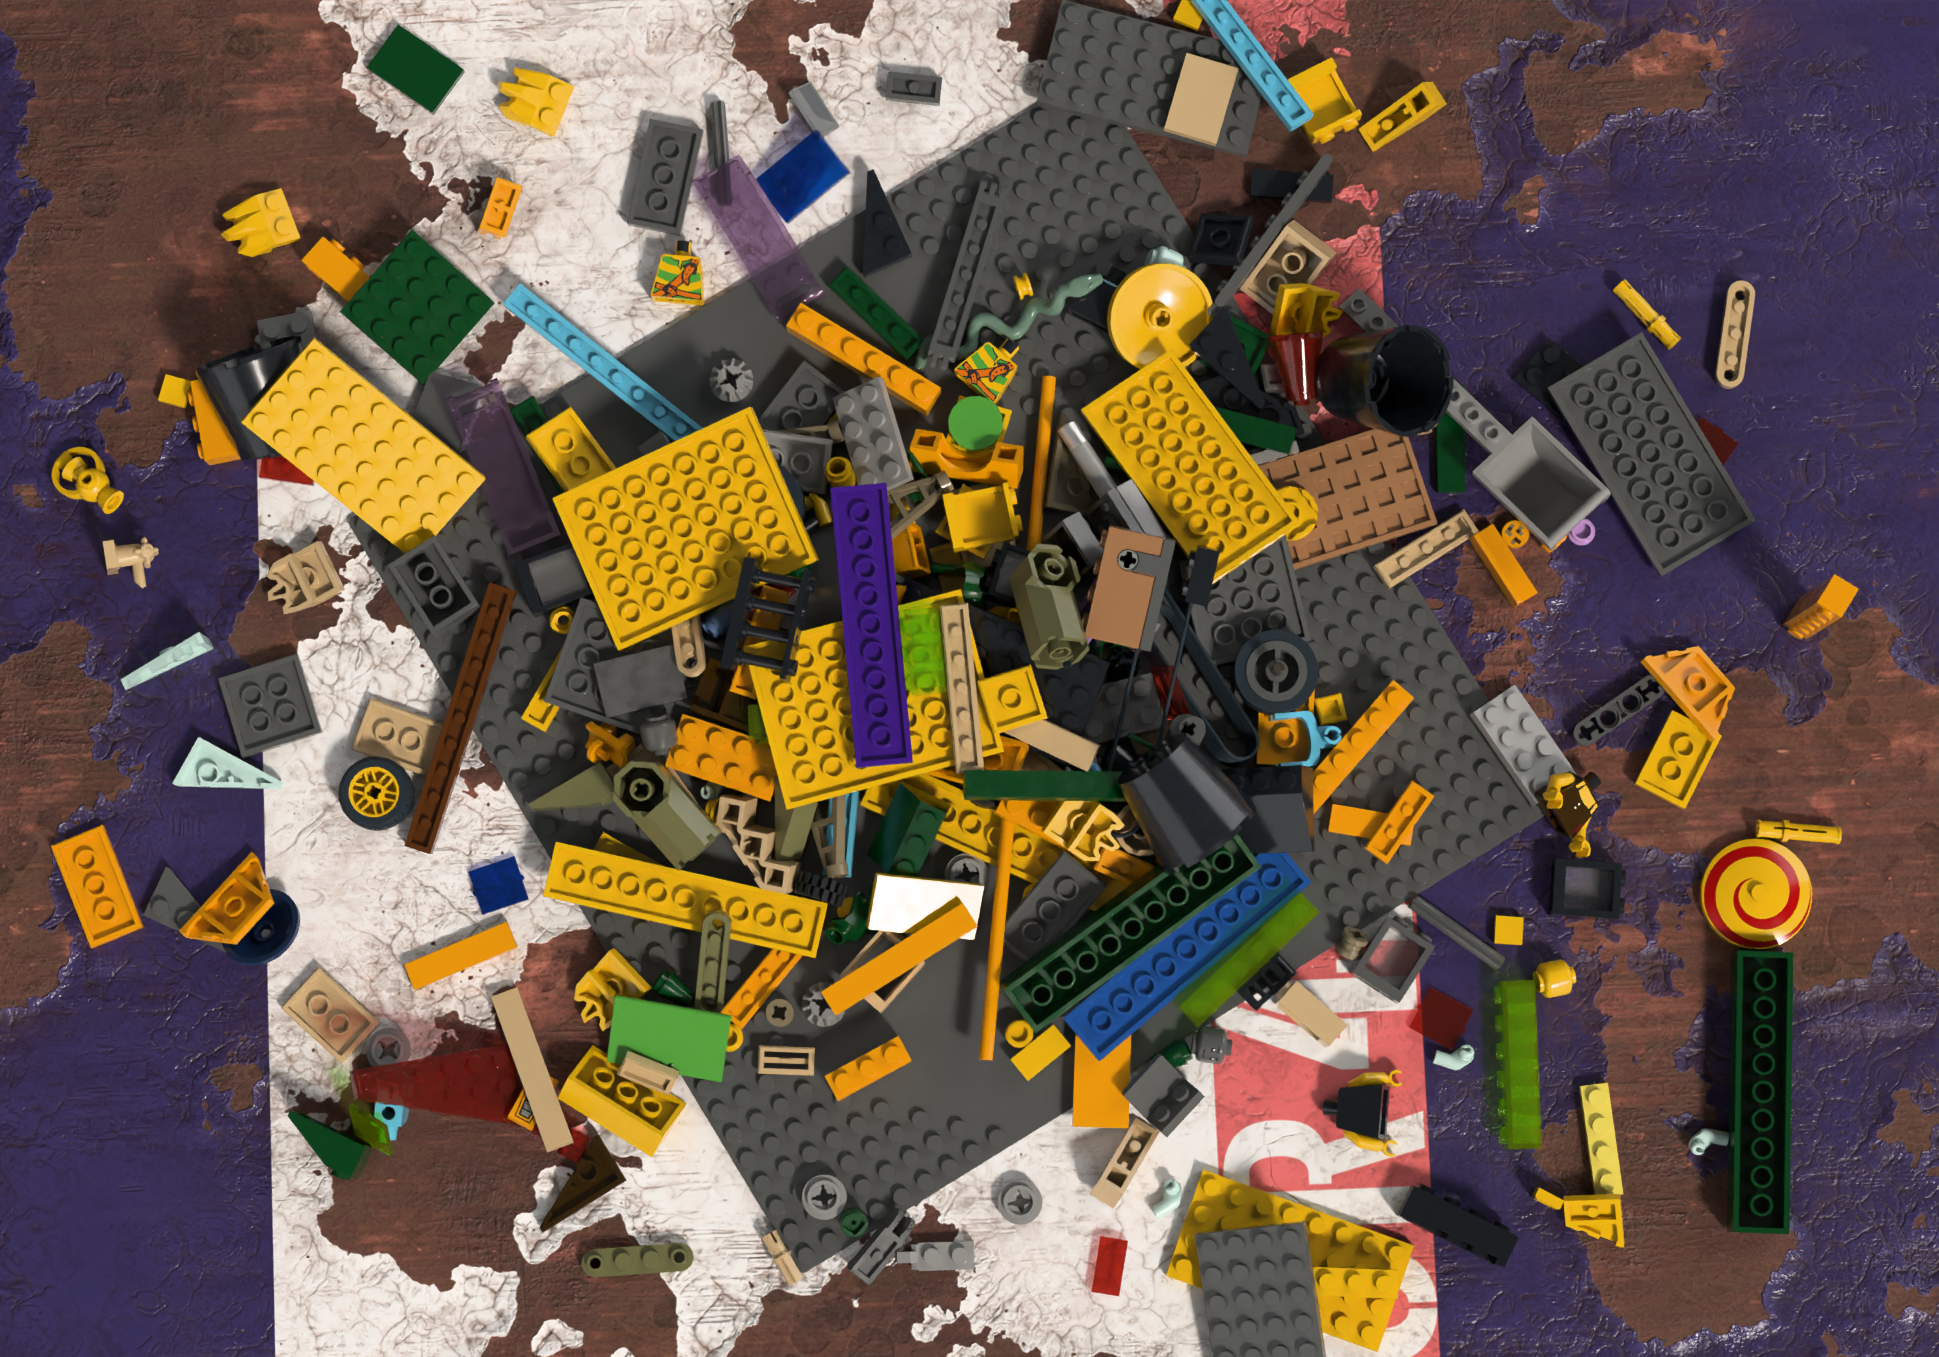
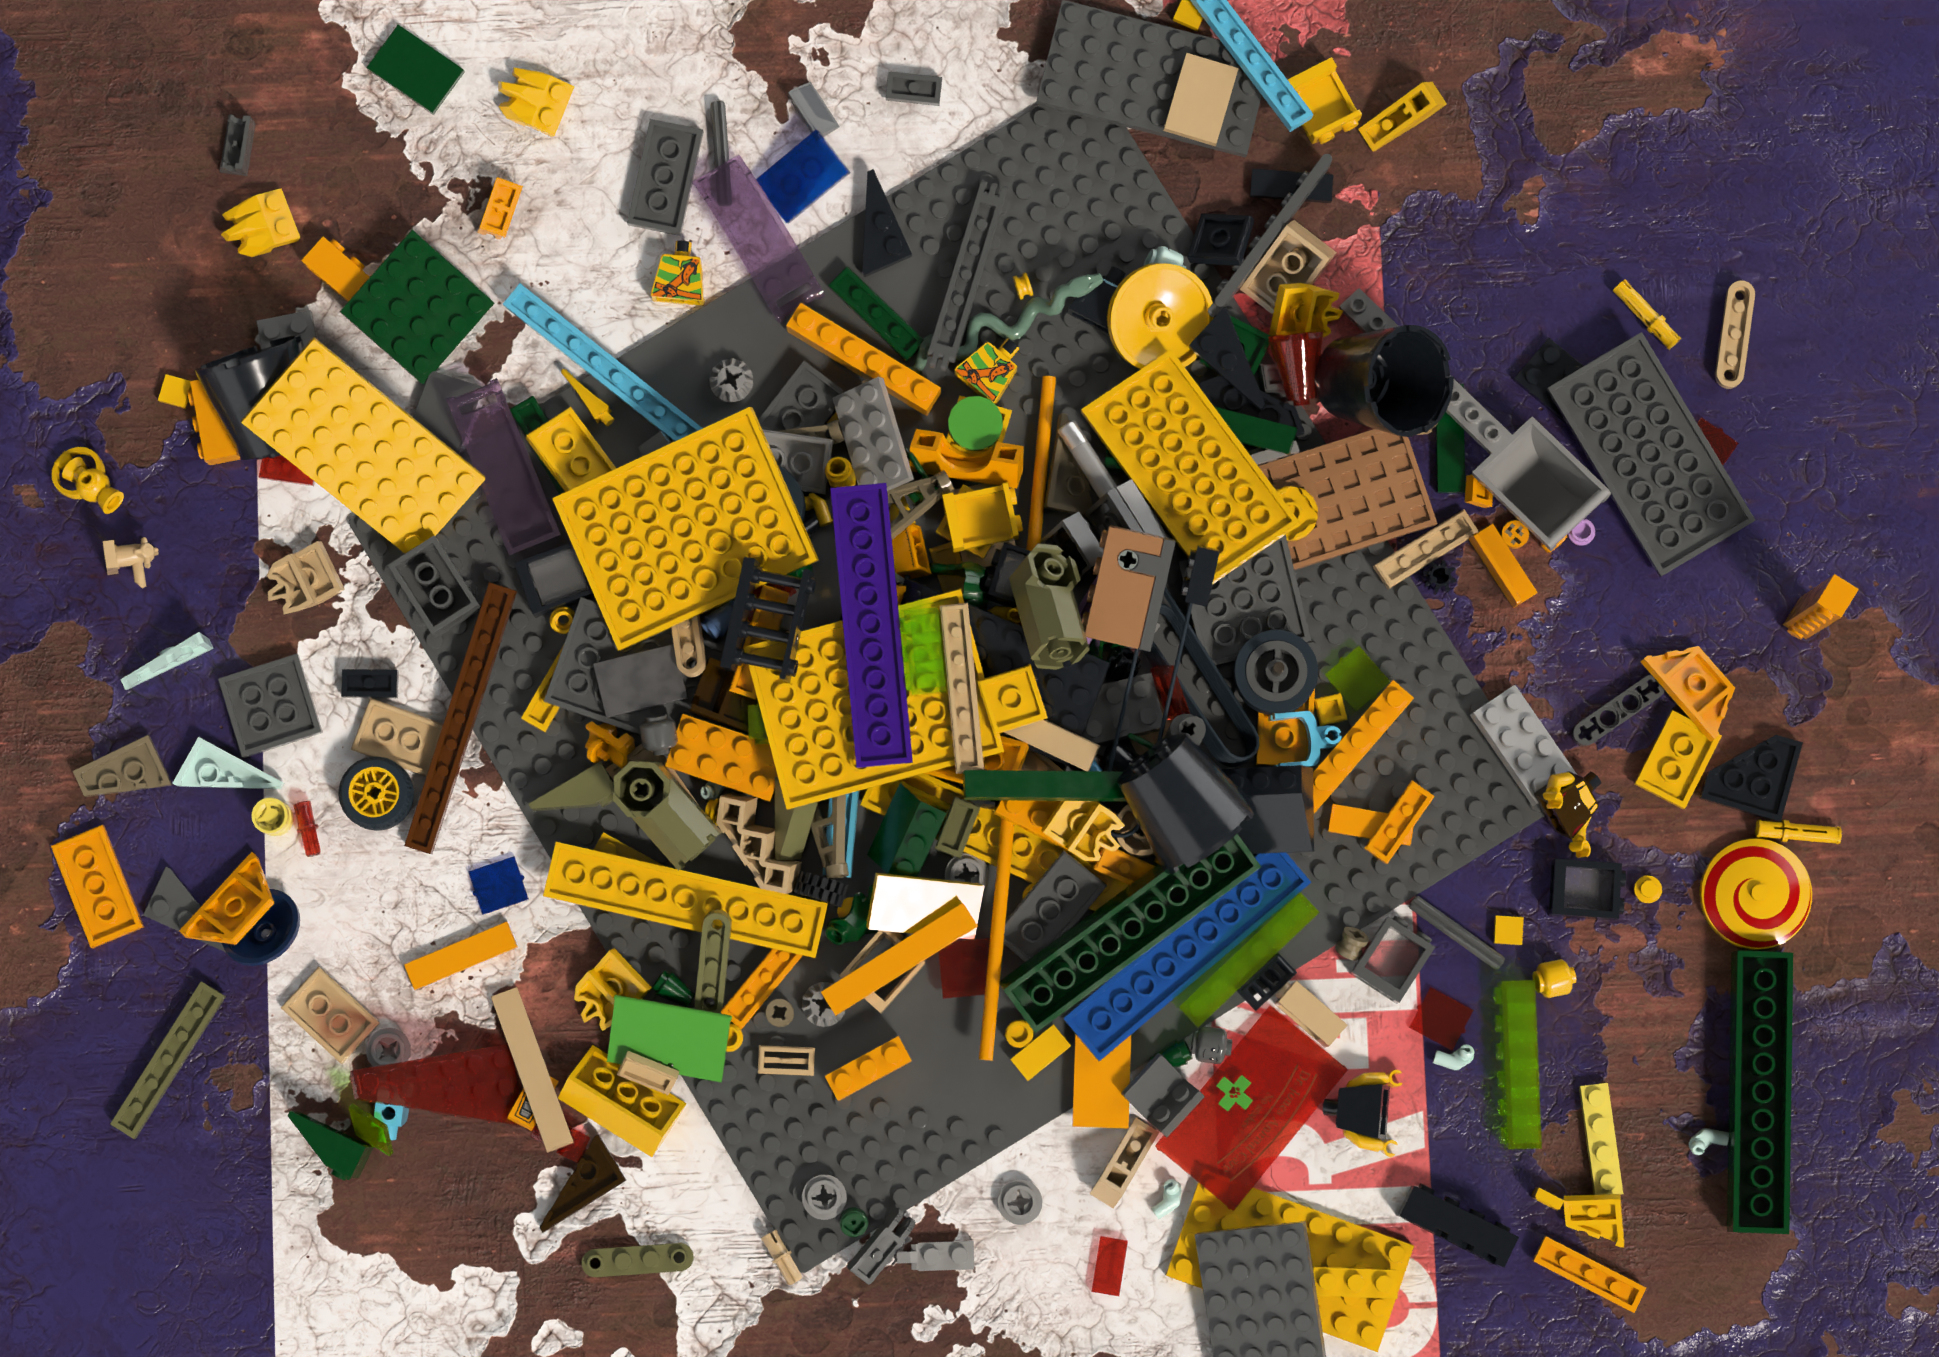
none -> dark tan wing [73,735,173,797]
none -> olive plate [110,981,226,1139]
none -> dark grey hinge [220,114,256,176]
none -> light yellow wheel [252,798,294,837]
none -> clear red axle [293,801,321,857]
none -> black plate [341,669,399,698]
none -> yellow piece [561,368,615,426]
none -> olive tile [935,797,980,859]
none -> clear red plate [939,938,990,999]
none -> clear red piece [1155,1006,1348,1211]
none -> clear neon green piece [1325,646,1390,711]
none -> black gear [1422,560,1457,595]
none -> light orange plate [1465,475,1493,508]
none -> light orange plate [1532,1236,1646,1313]
none -> yellow plate [1634,875,1662,903]
none -> black plate [1699,735,1803,822]

